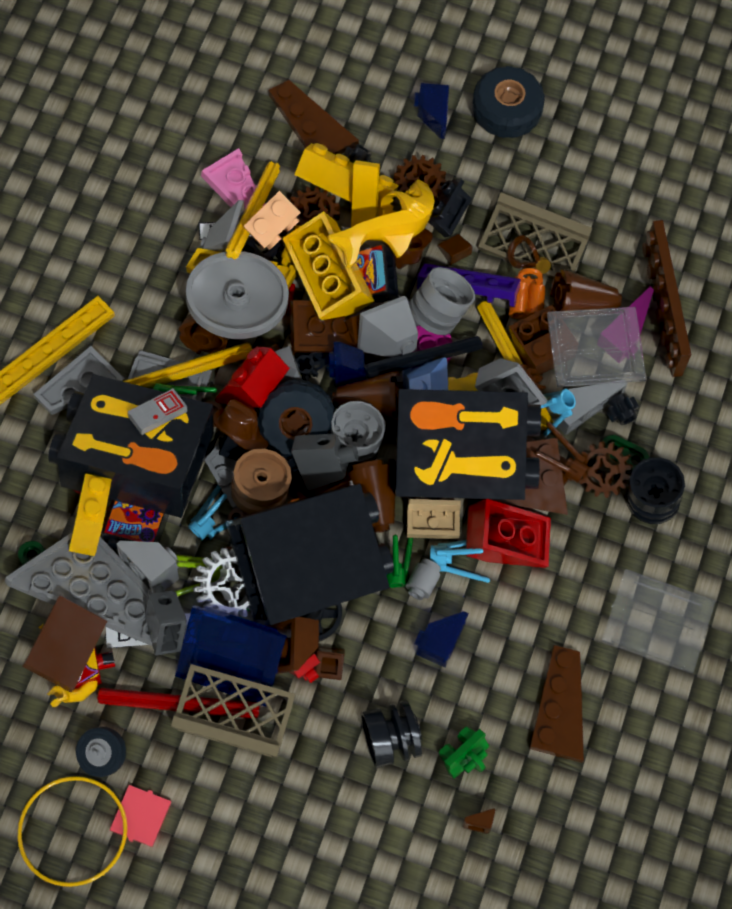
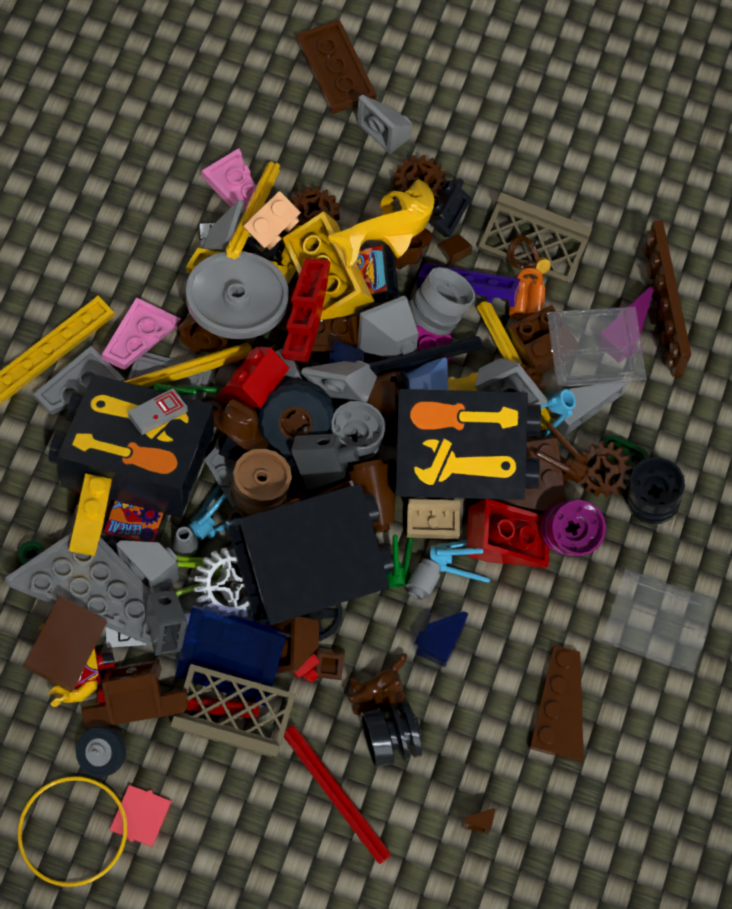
reddish brown wing [269,80,359,155] -> none
yellow brick [294,143,399,216] -> none
black gear [343,144,374,163] -> none
yellow tile [351,160,380,227] -> none
clear blue slope [414,83,449,139] -> none
green hips [439,726,489,779] -> none
black wheel [472,66,545,138] -> none
reddish brown cone [550,269,622,319] -> none
black gear [606,394,640,425] -> none
none -> reddish brown plate [81,659,188,729]
none -> bright pink wing [101,298,182,370]
none -> light grey cone [172,527,199,557]
none -> red slope [281,258,331,362]
none -> red axle [284,725,391,864]
none -> reddish brown plate [296,20,377,114]
none -> light grey slope [301,361,377,403]
none -> reddish brown animal [347,653,407,715]
none -> light grey slope [357,95,412,154]
none -> magenta wheel [540,500,606,556]

